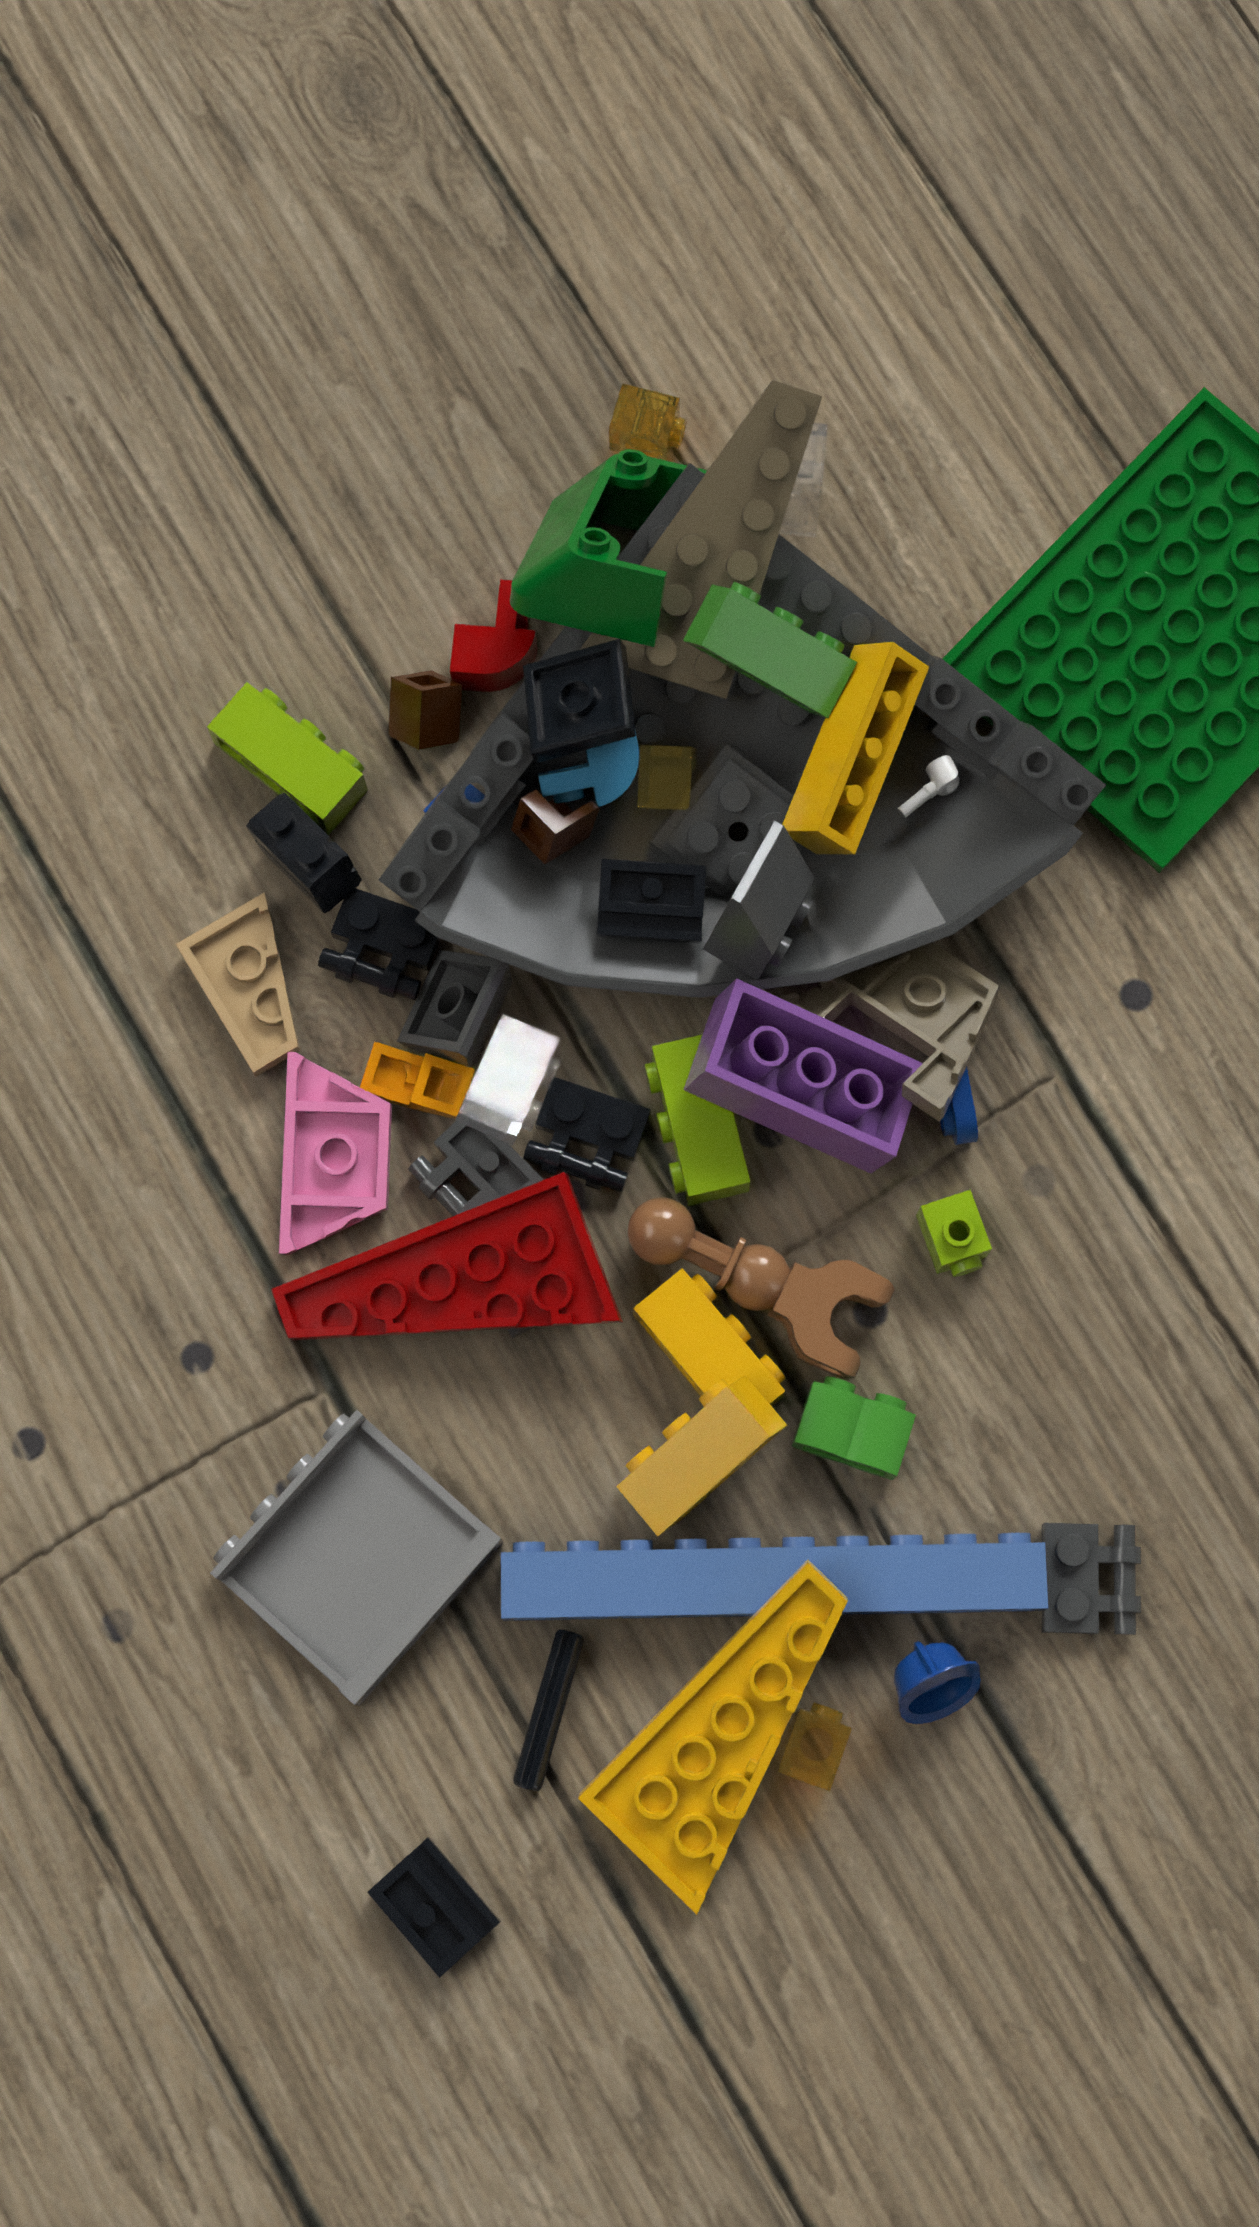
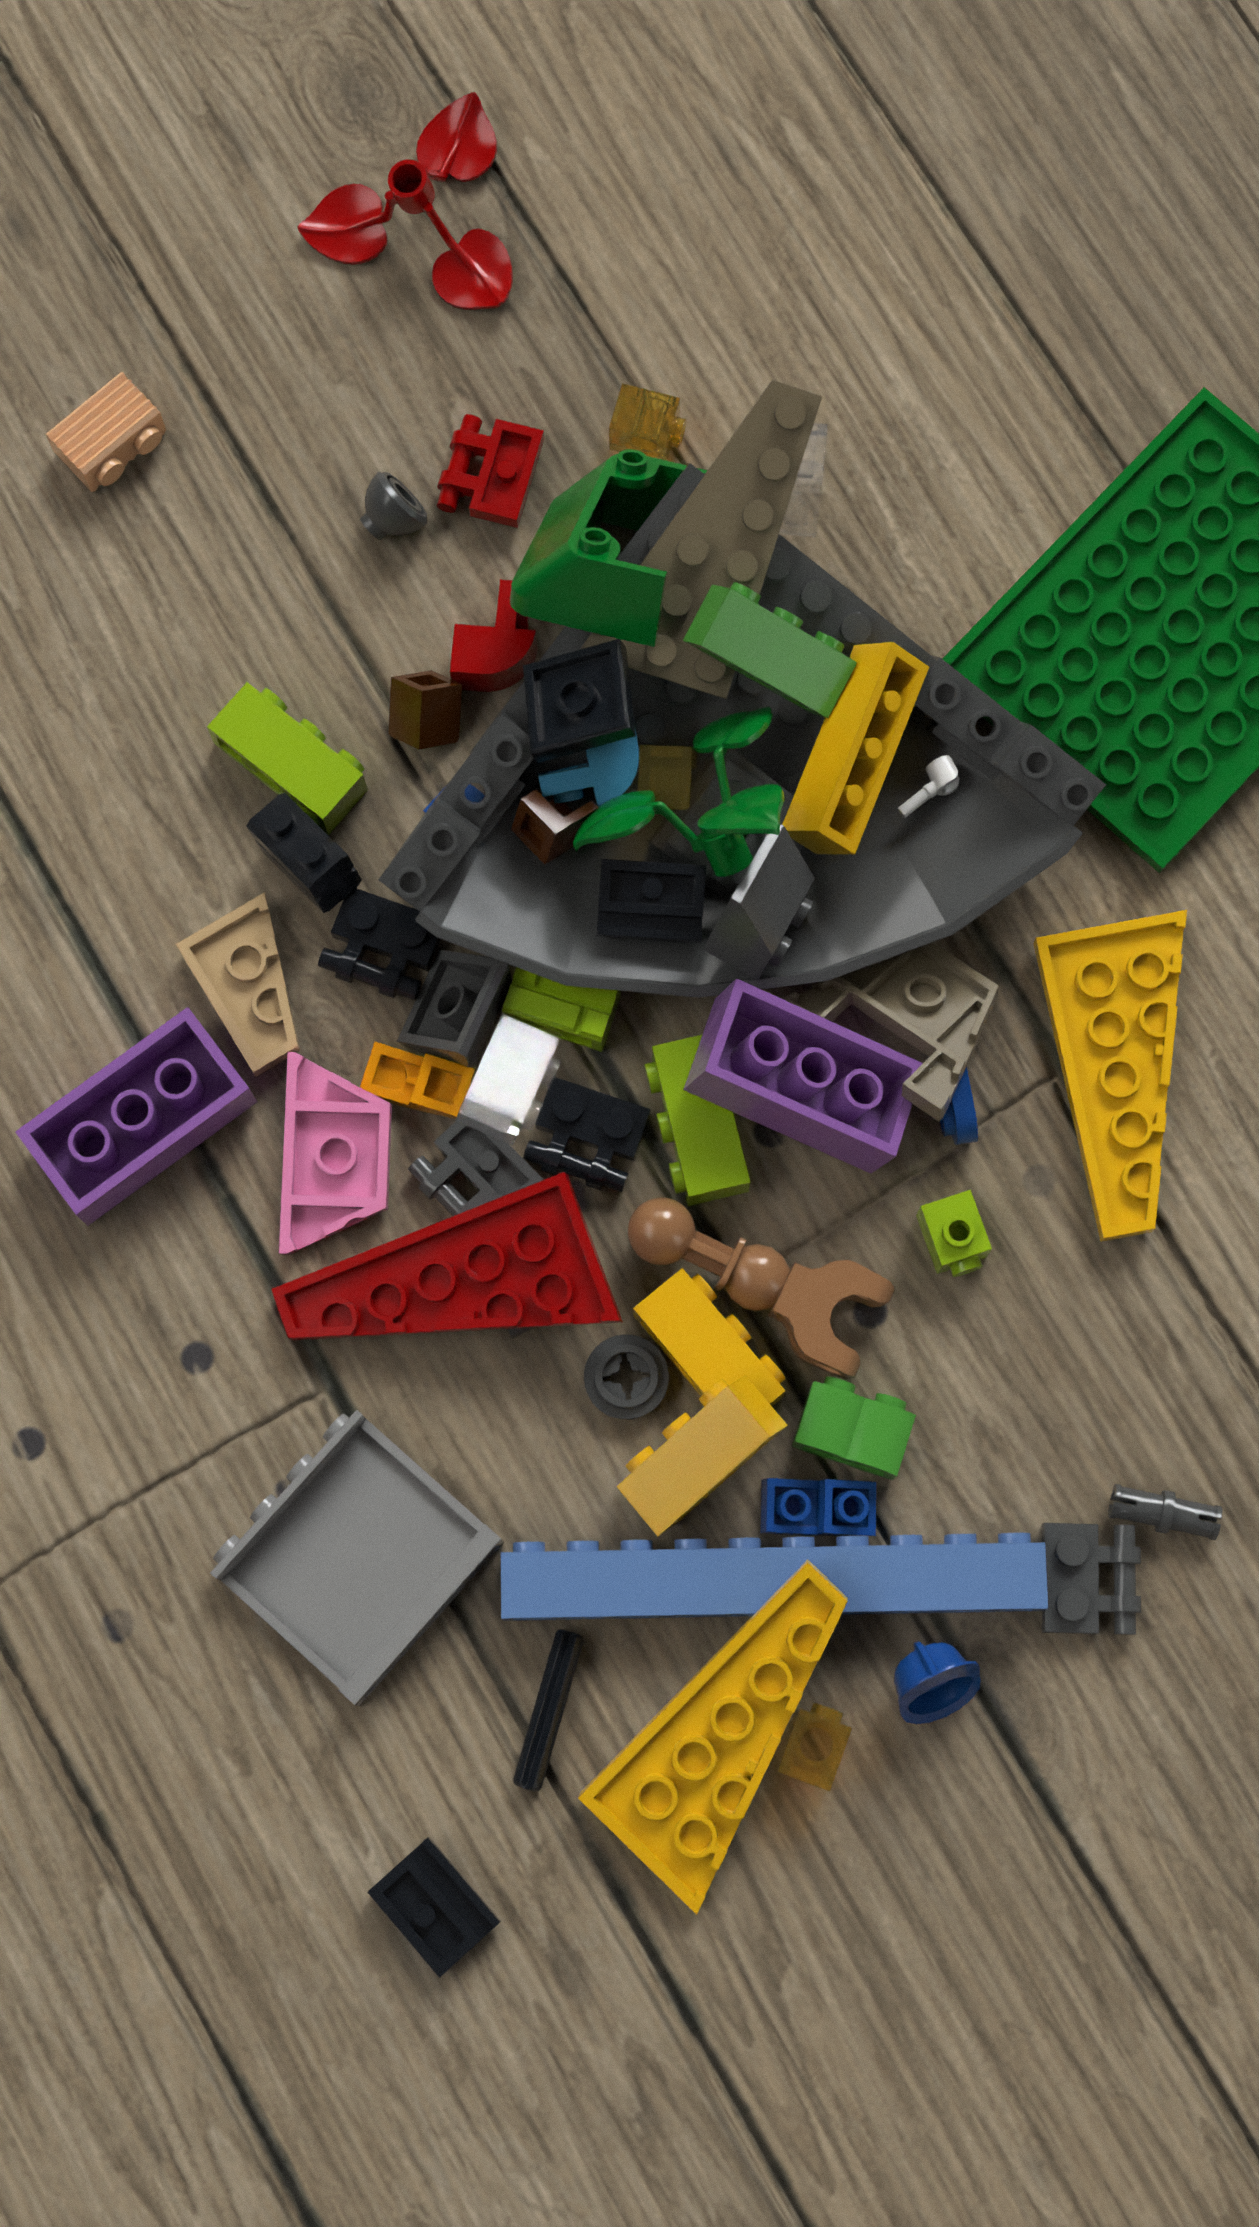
none -> medium lavender brick [15,1007,257,1226]
none -> light nougat brick [45,372,166,492]
none -> red plant [297,92,513,310]
none -> dark grey brick [360,472,427,540]
none -> red plate [436,414,544,528]
none -> lime brick [502,967,621,1052]
none -> green plant [573,706,785,877]
none -> dark grey gear [584,1334,669,1420]
none -> blue slope [760,1478,876,1536]
none -> yellow wing [1033,910,1187,1242]
none -> dark grey pin [1108,1484,1223,1540]

